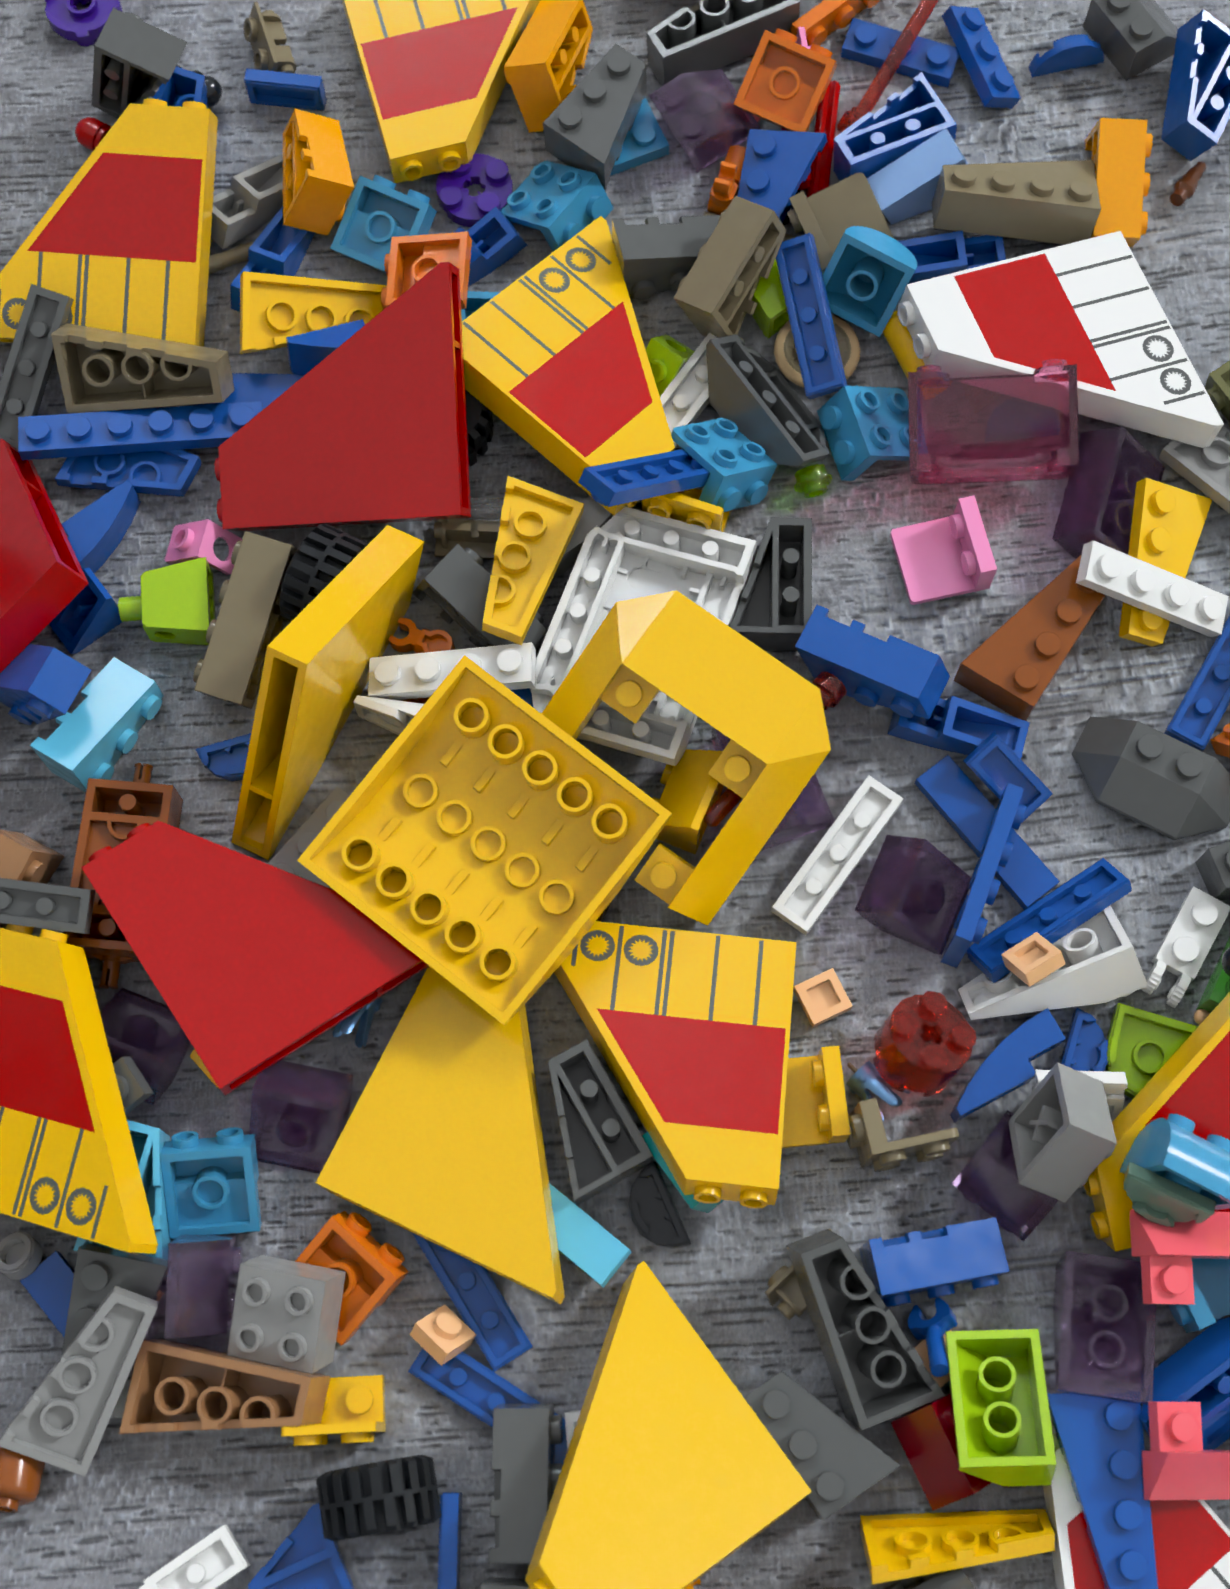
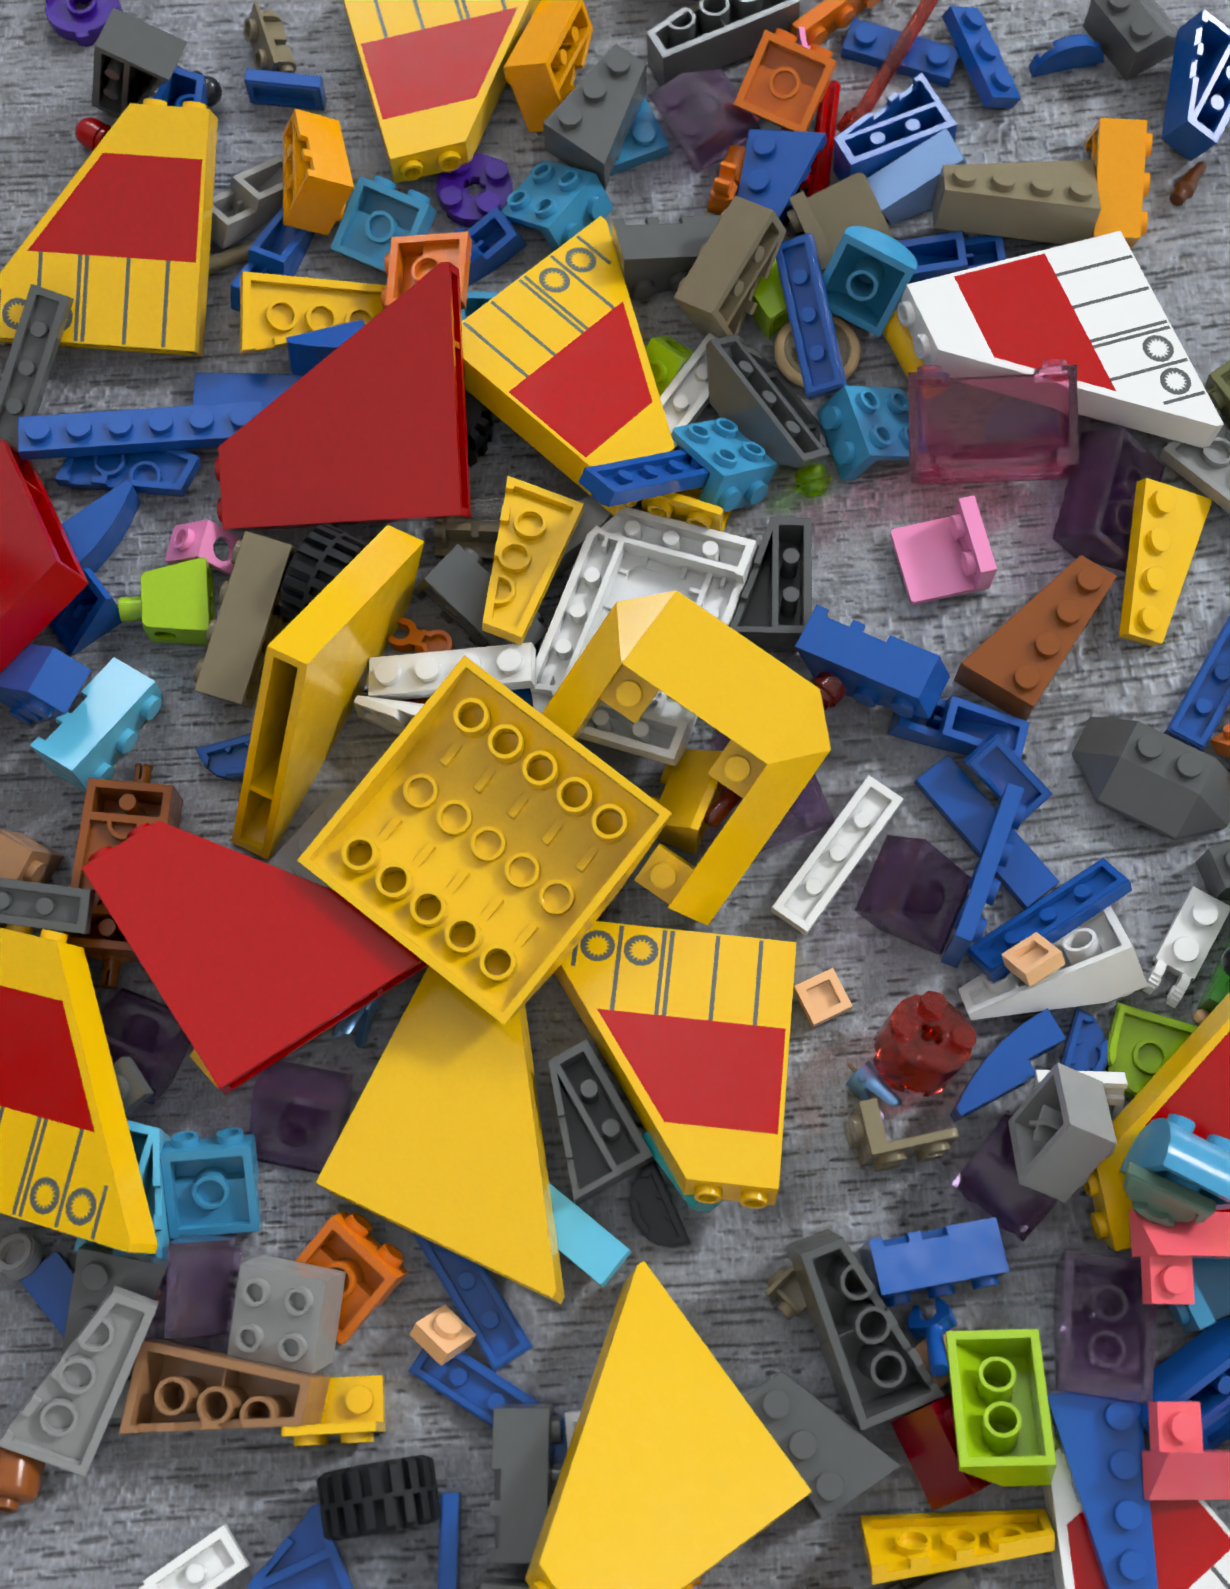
dark tan wedge [51,323,235,414] -> none
yellow bracket [782,1046,851,1148] -> none
white plate [1076,540,1229,638] -> none

